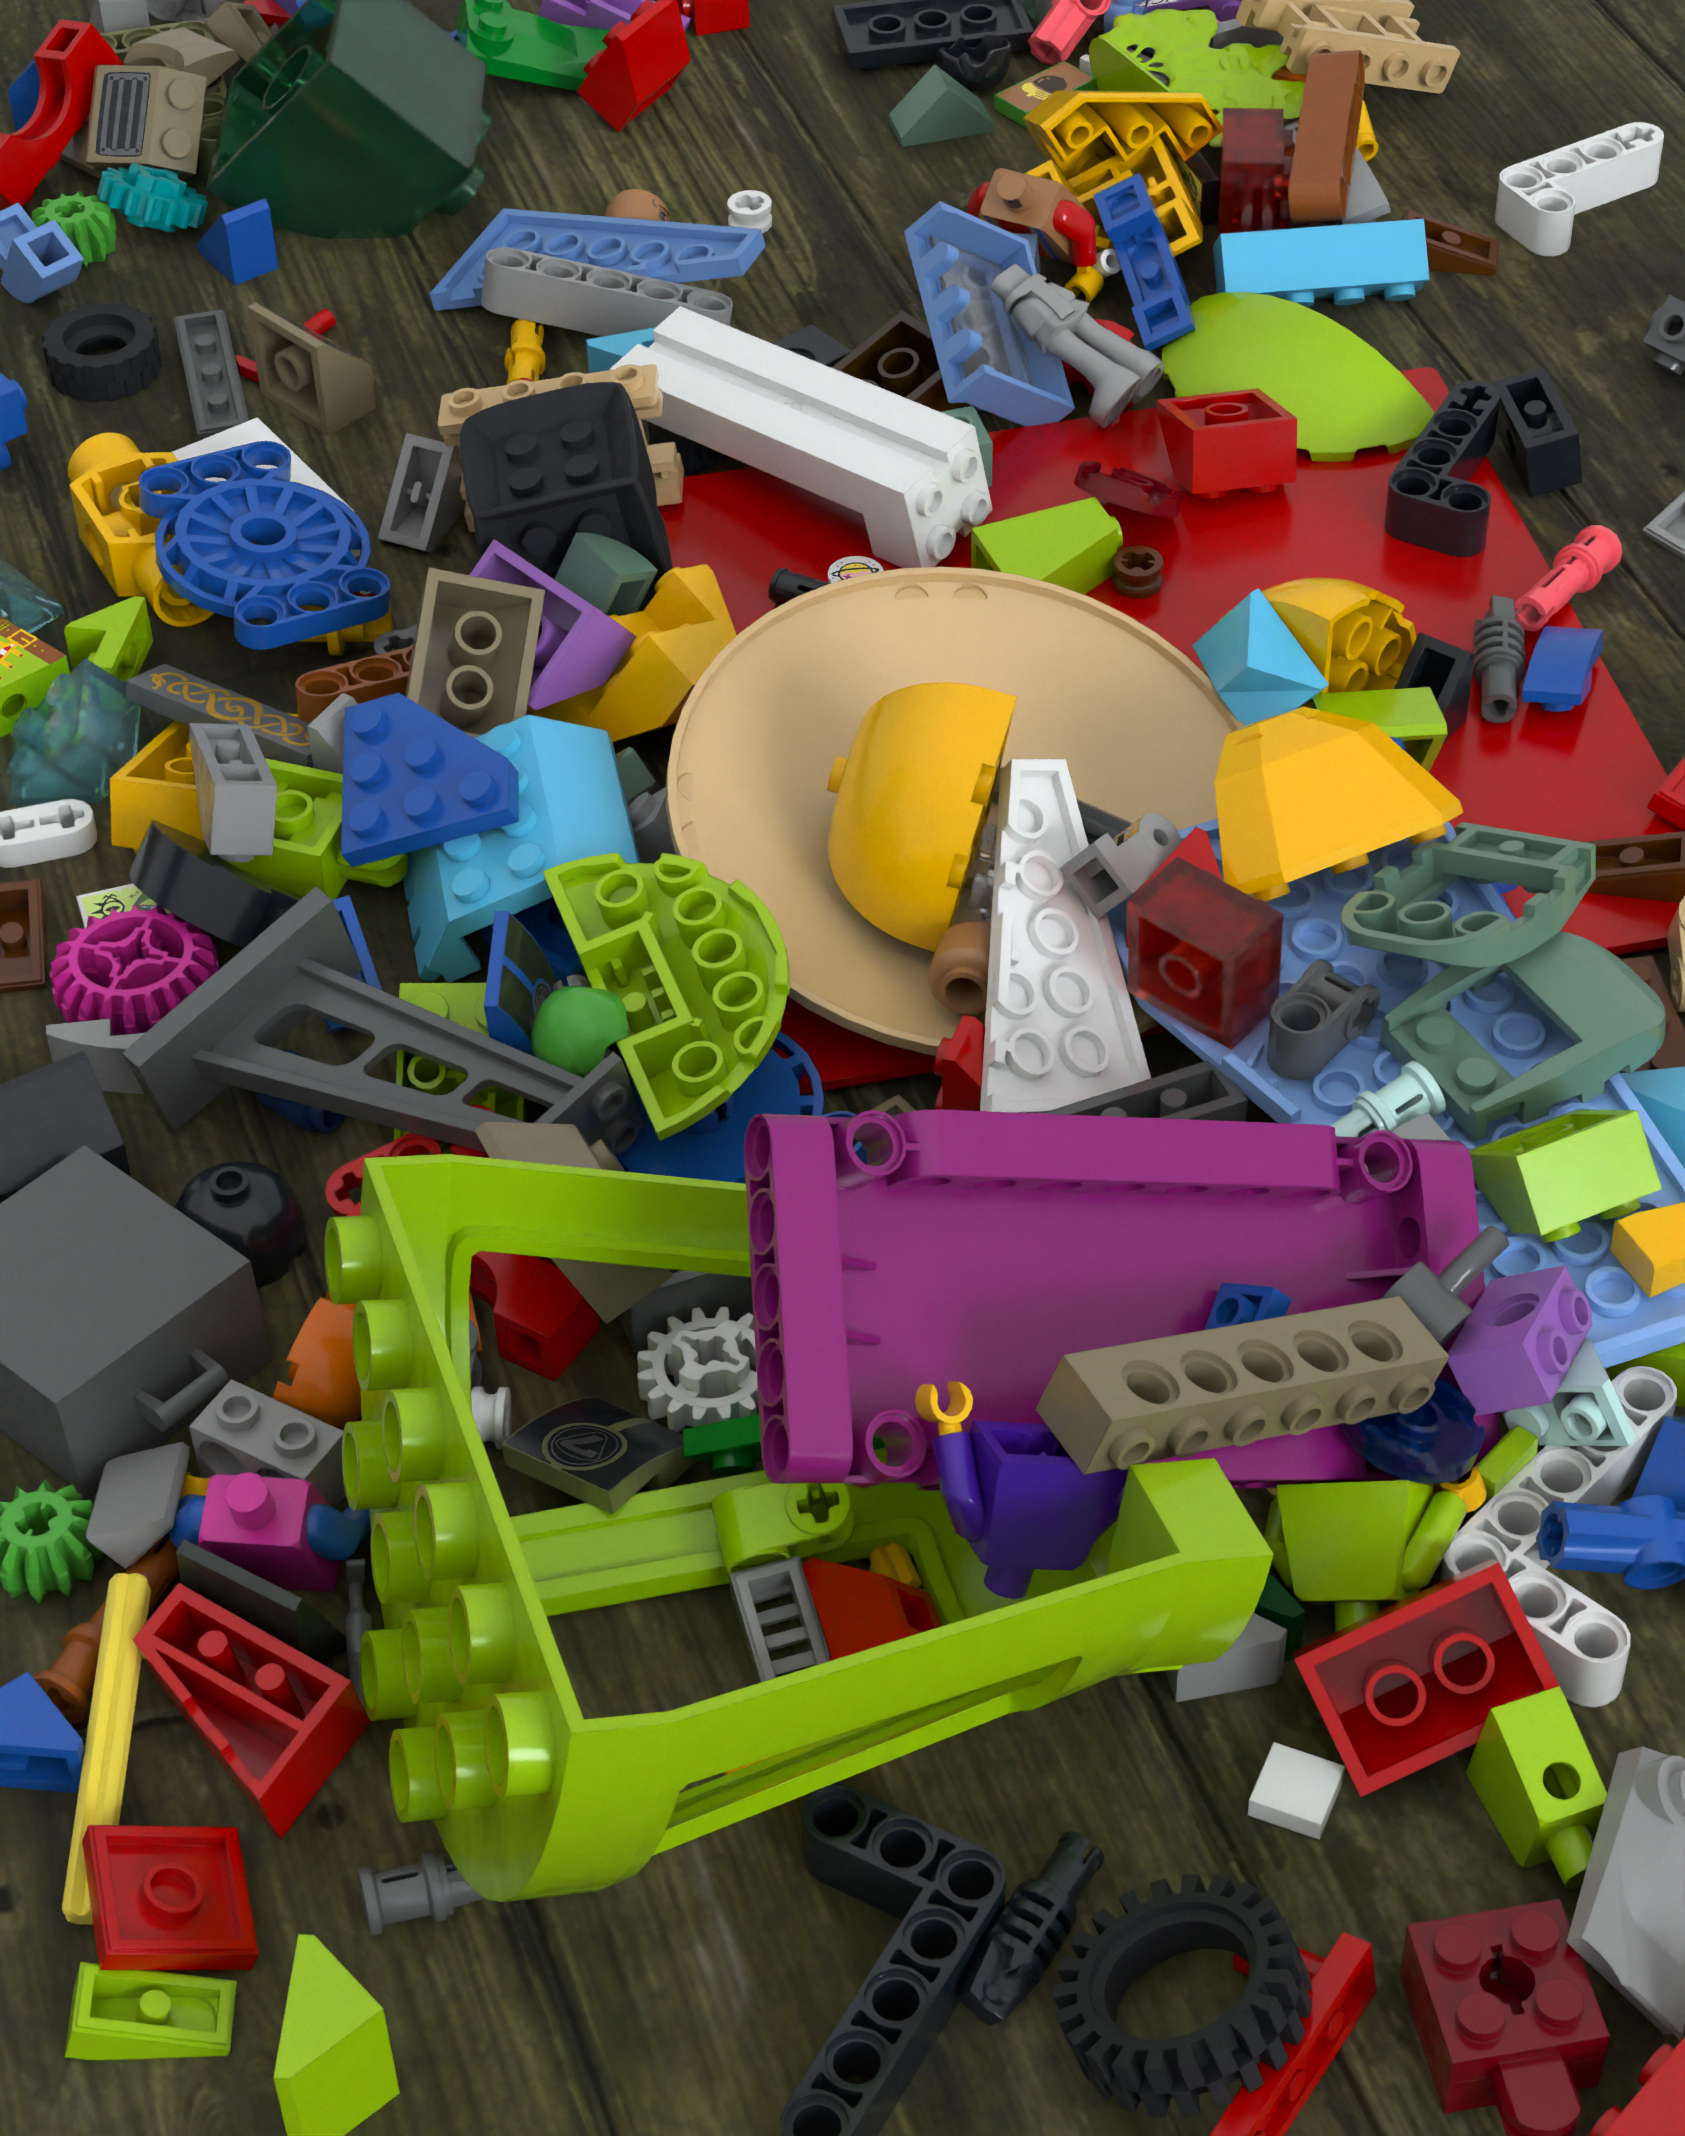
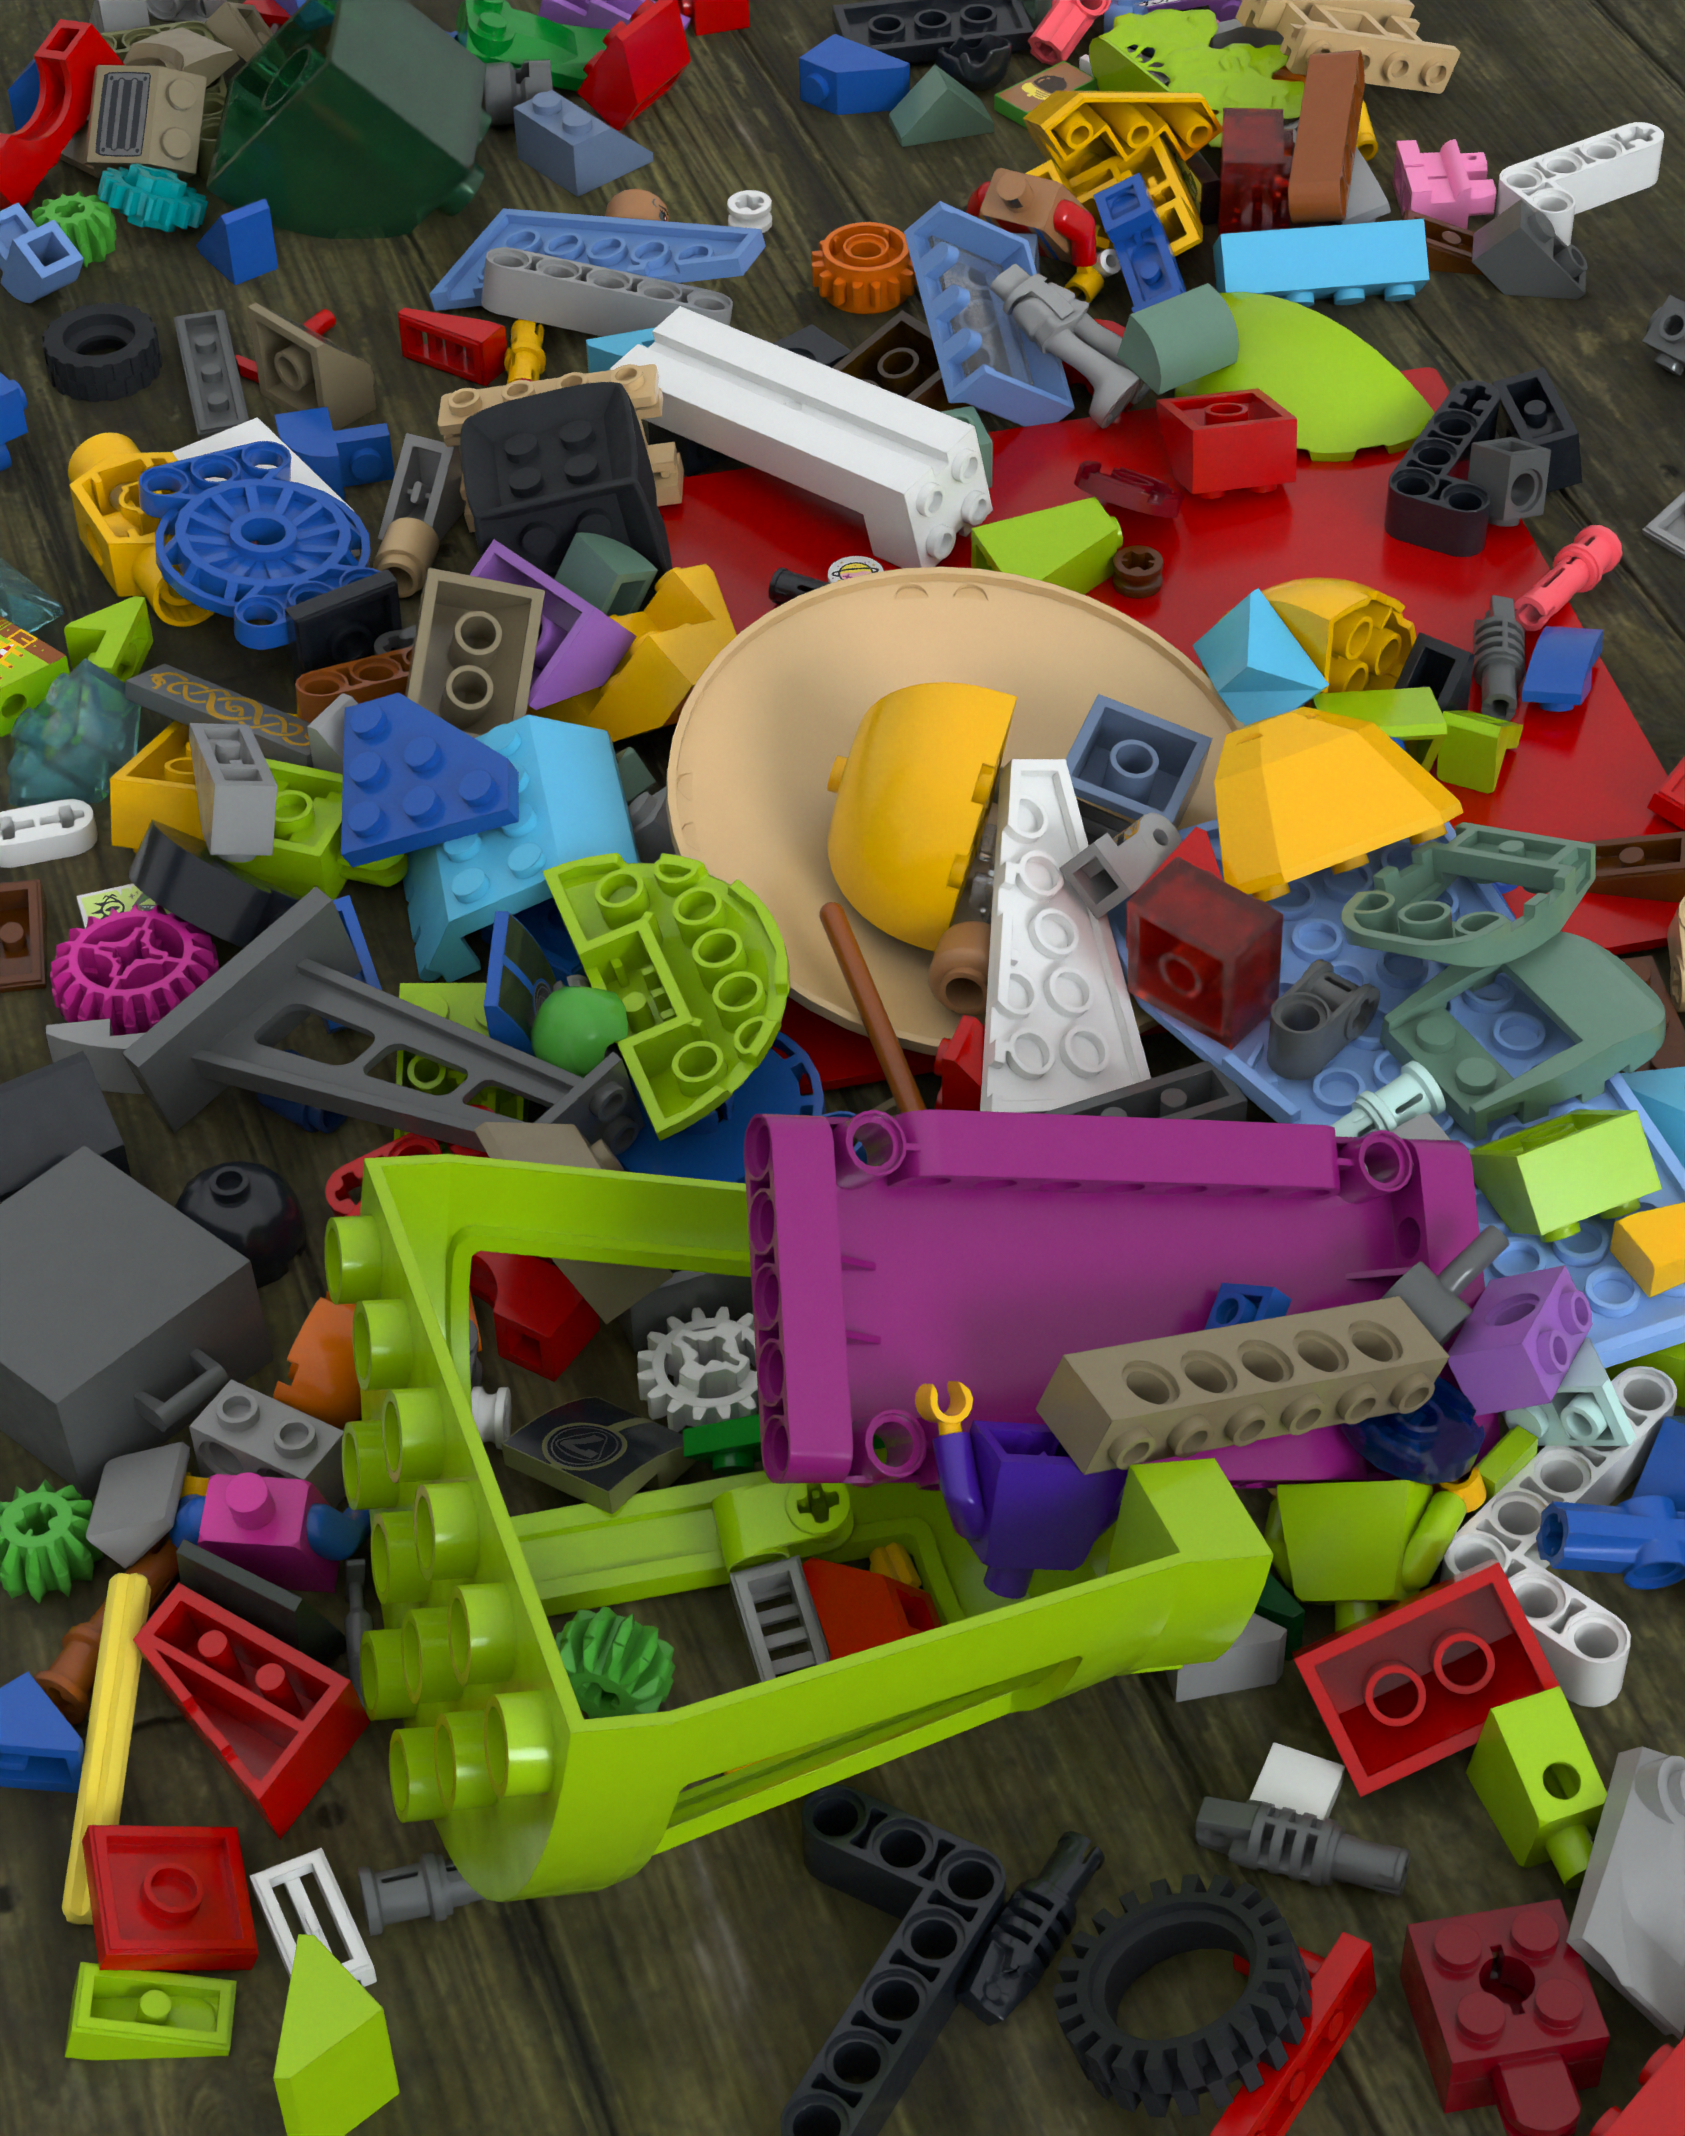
none -> white tile [250,1848,377,1987]
none -> blue brick [274,407,395,500]
none -> black tile [285,569,402,690]
none -> tan brick [373,517,439,598]
none -> red slope [398,308,507,386]
none -> dark grey wheel [483,59,553,127]
none -> sand blue slope [513,90,653,197]
none -> bright green gear [555,1606,676,1719]
none -> blue slope [799,34,910,115]
none -> orange gear [812,222,918,314]
none -> dark orange piece [819,902,927,1114]
none -> sand blue slope [1066,694,1213,828]
none -> sand green brick [1117,283,1239,395]
none -> dark grey hinge [1195,1796,1411,1898]
none -> bright pink hips [1392,139,1496,230]
none -> lime slope [1437,710,1524,794]
none -> dark grey brick [1468,437,1551,527]
none -> dark grey slope [1472,199,1588,300]

